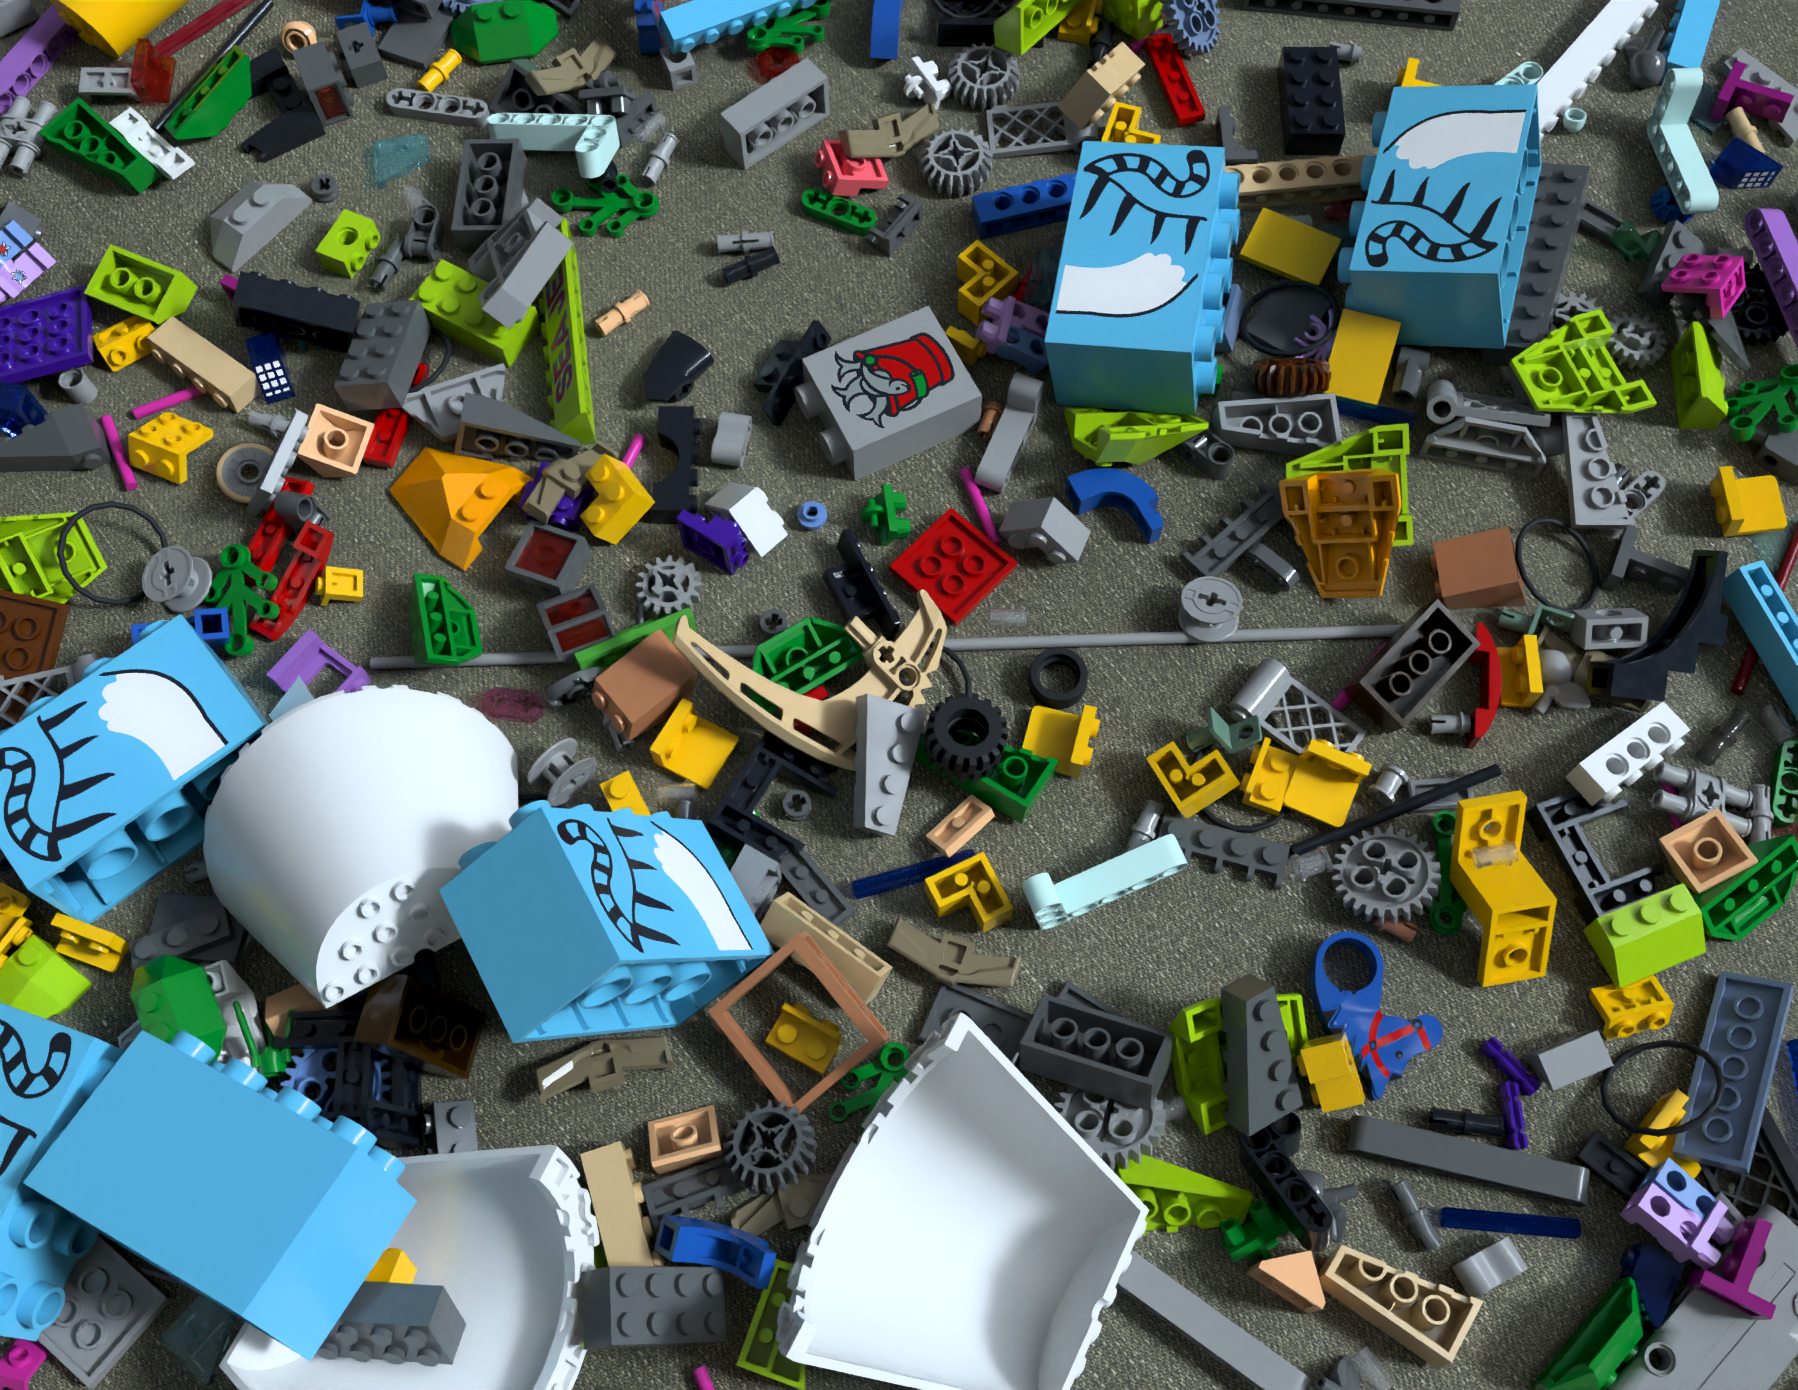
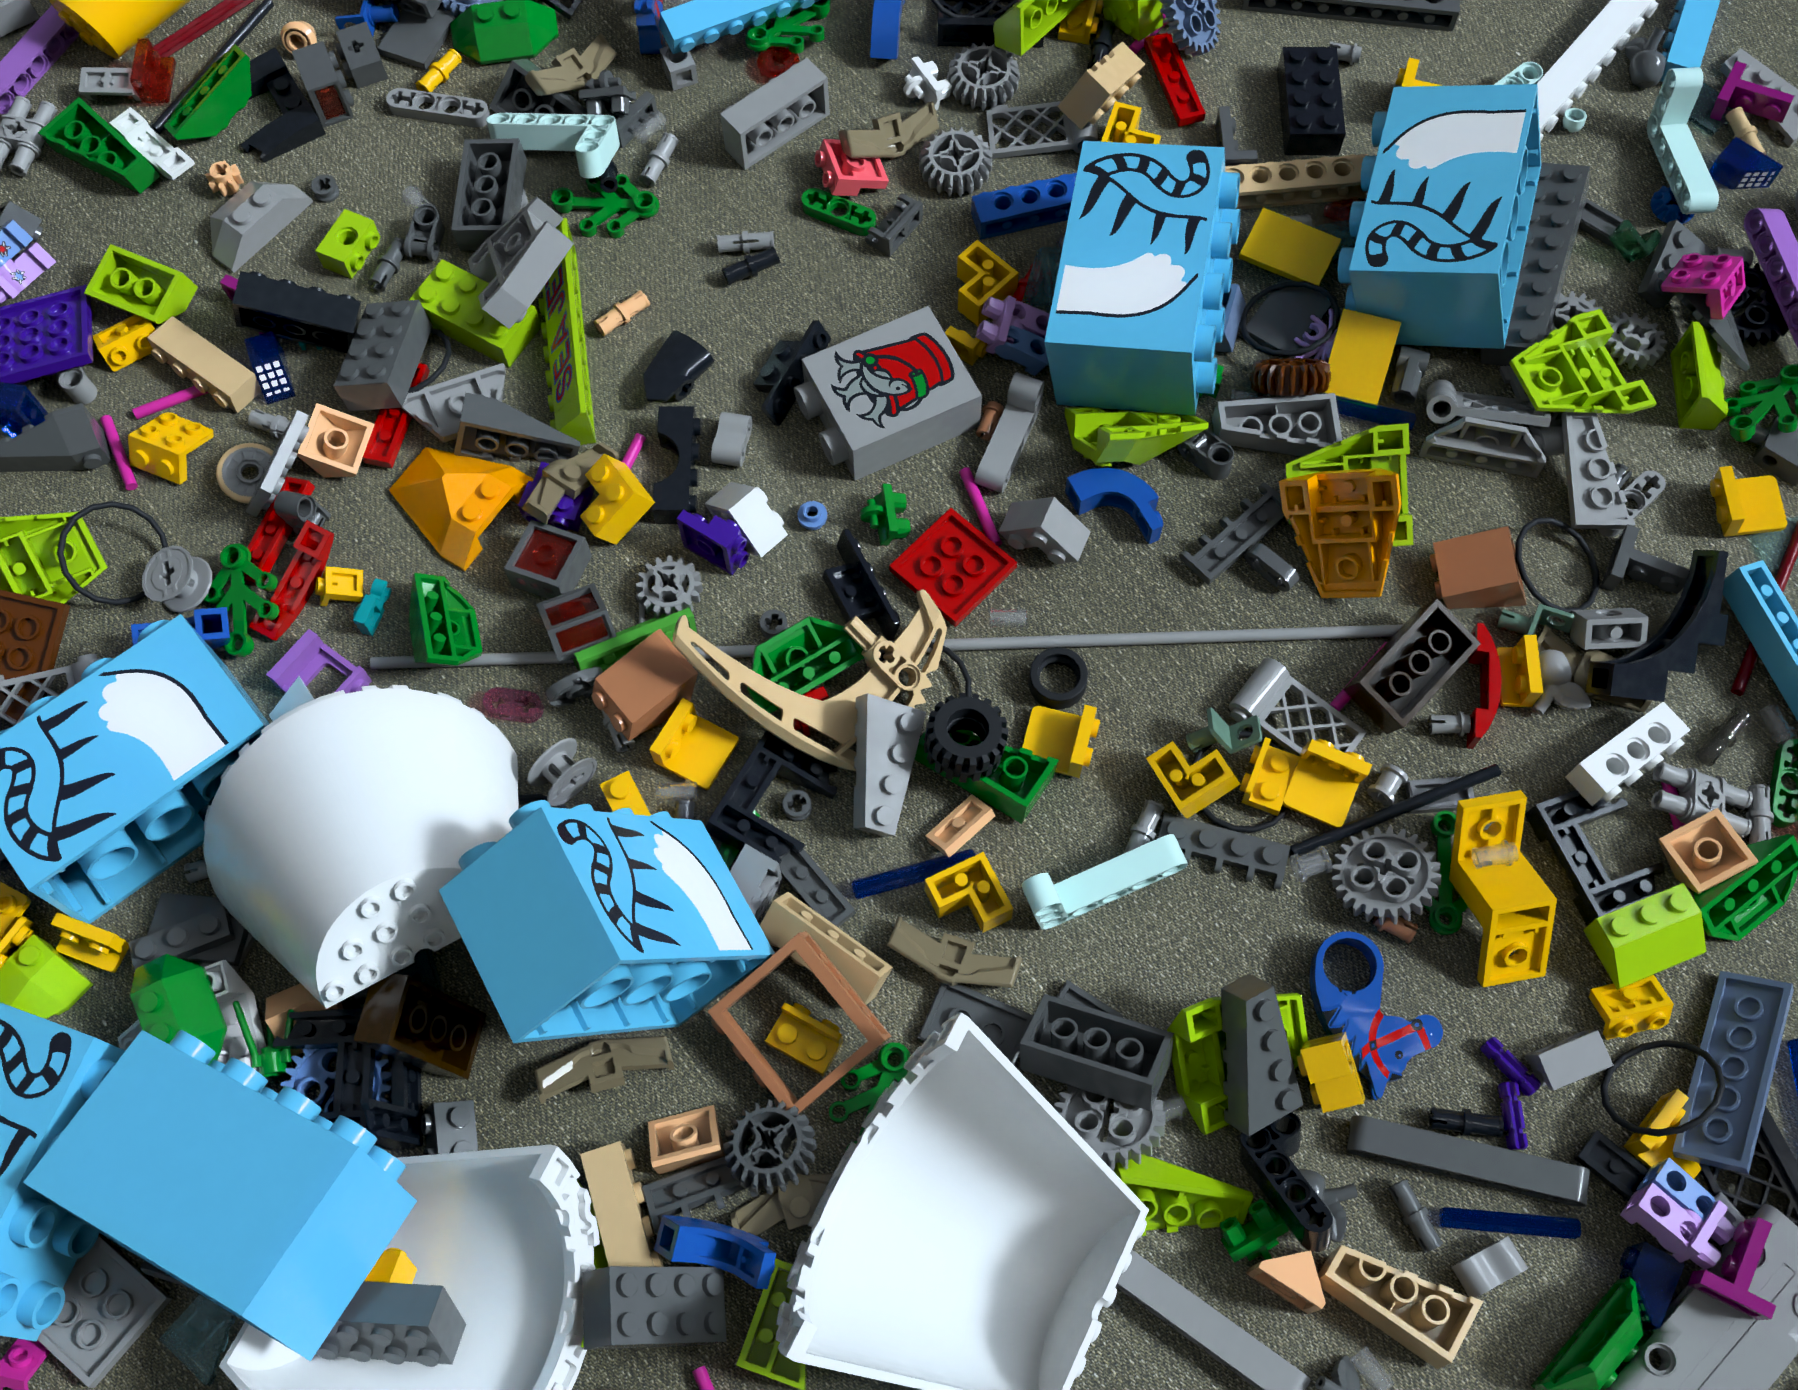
clear light blue wing [372,133,431,190] -> none
light grey piece [1178,576,1243,643] -> none
none -> light nougat gear [205,160,244,197]
none -> teal plate [353,578,392,637]

